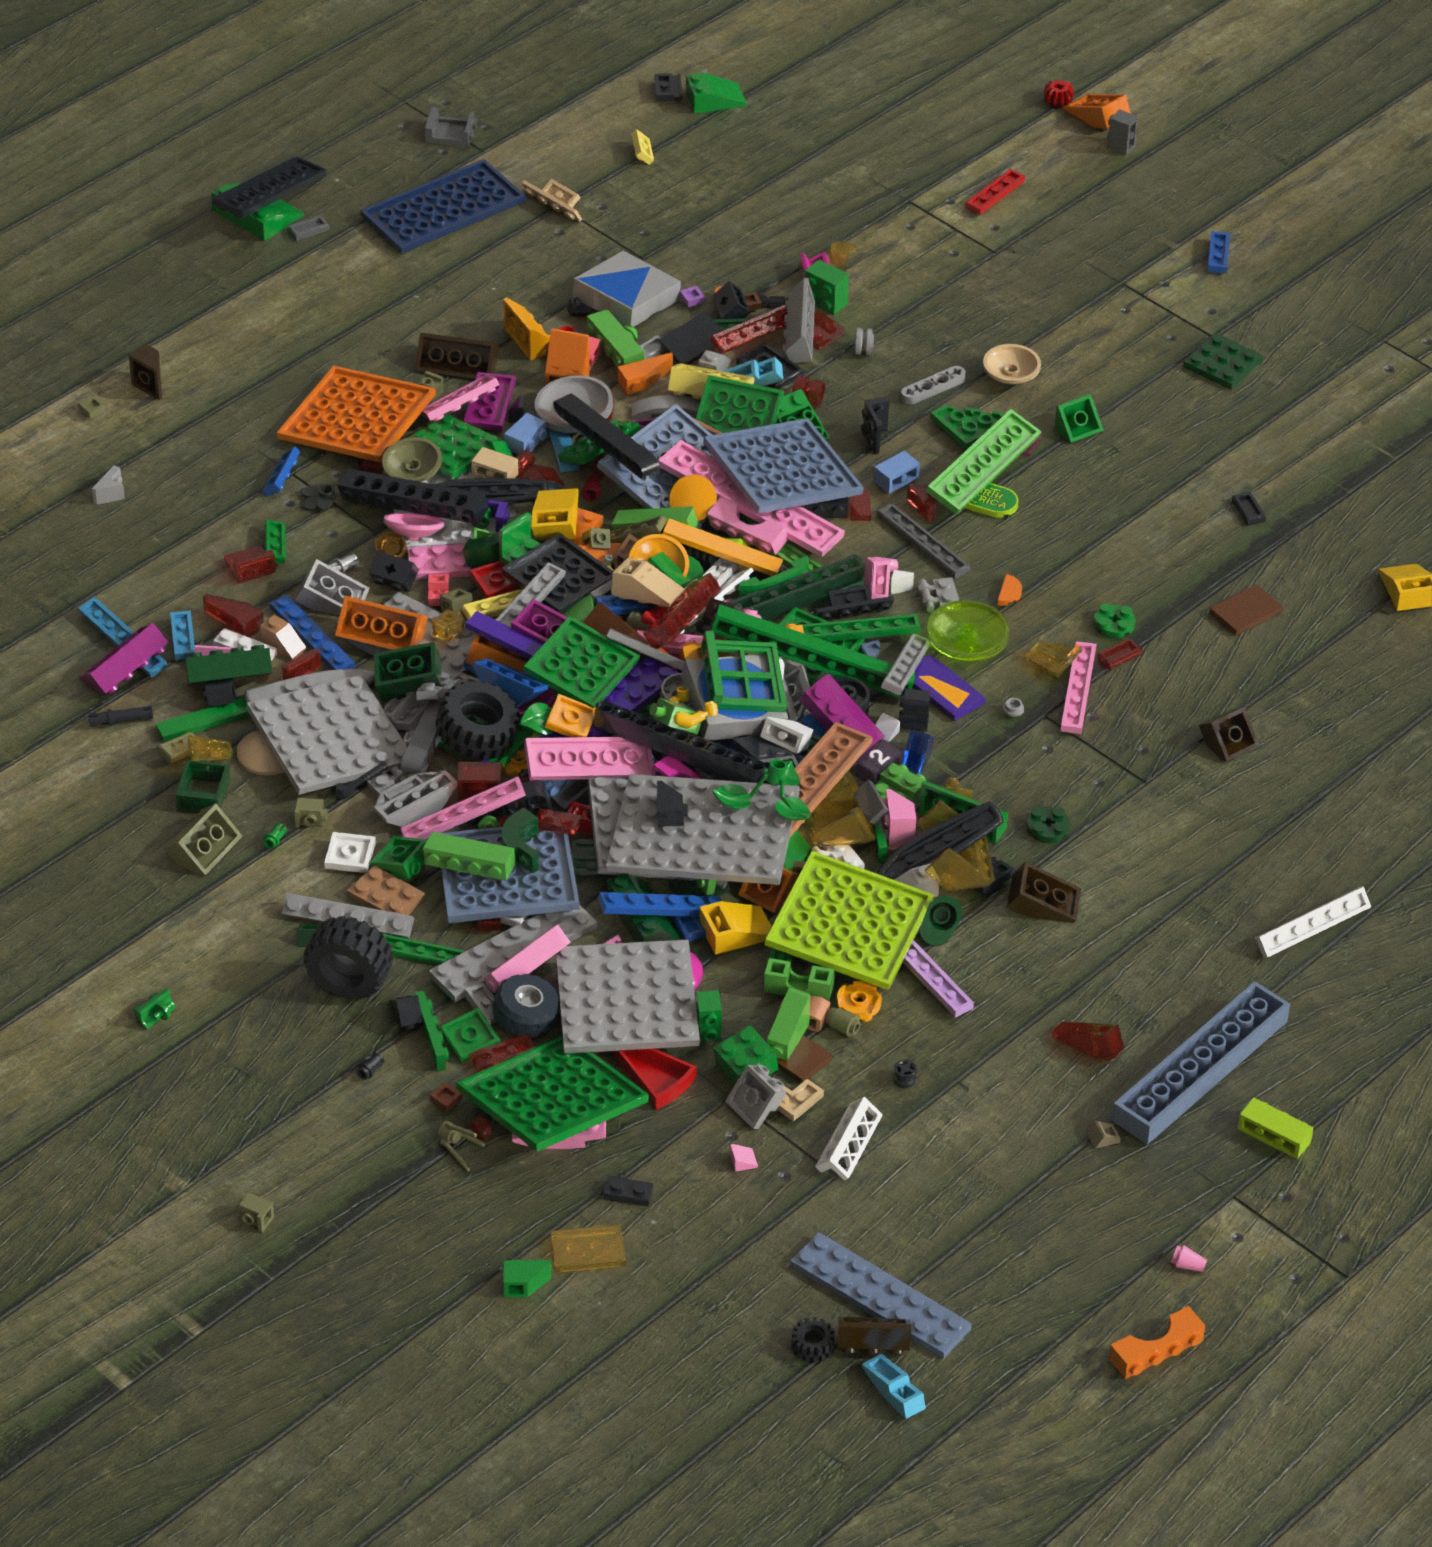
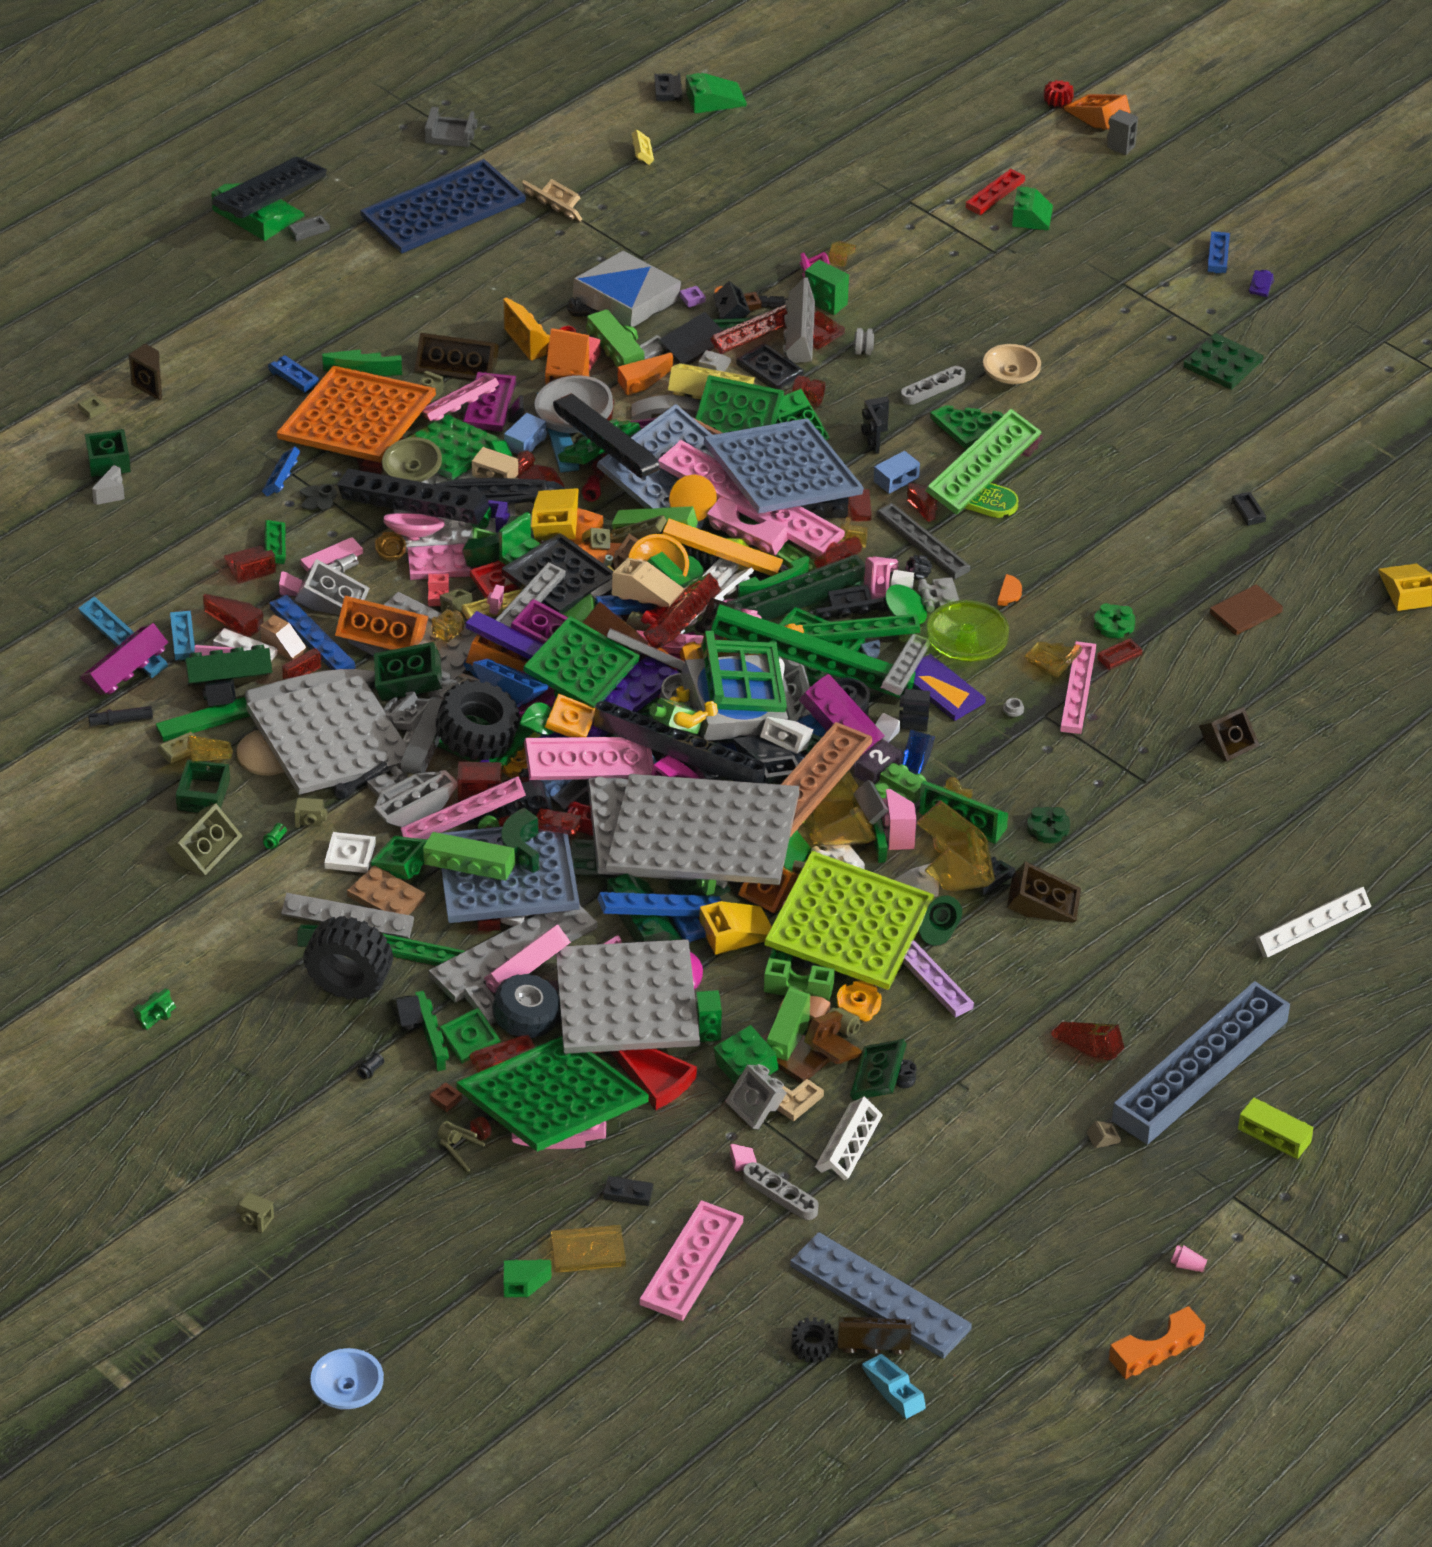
black brick [368,551,419,592] -> none
light grey plate [416,682,455,700] -> none
black slope [656,781,688,827] -> none
green plant [713,759,811,821] -> none
medium azure slope [724,357,783,386] -> none
black piece [876,801,1003,880] -> none
green slope [1054,394,1104,443] -> none
none -> dark green brick [85,429,131,477]
none -> blue plate [268,355,319,393]
none -> bright pink slope [279,571,303,596]
none -> bright pink tile [300,537,363,572]
none -> light blue dish [311,1348,384,1409]
none -> green slope [322,350,402,376]
none -> bright pink plate [487,585,504,615]
none -> bright pink plate [640,1200,743,1321]
none -> light grey beam [743,1162,819,1220]
none -> reddish brown bracket [804,1011,862,1064]
none -> clear red piece [814,536,863,573]
none -> clear yellow bracket [840,517,868,548]
none -> dark green tile [850,1039,907,1101]
none -> green shield [885,584,927,624]
none -> black gear [905,555,932,580]
none -> green slope [1012,187,1053,231]
none -> dark purple bracket [1249,270,1274,297]

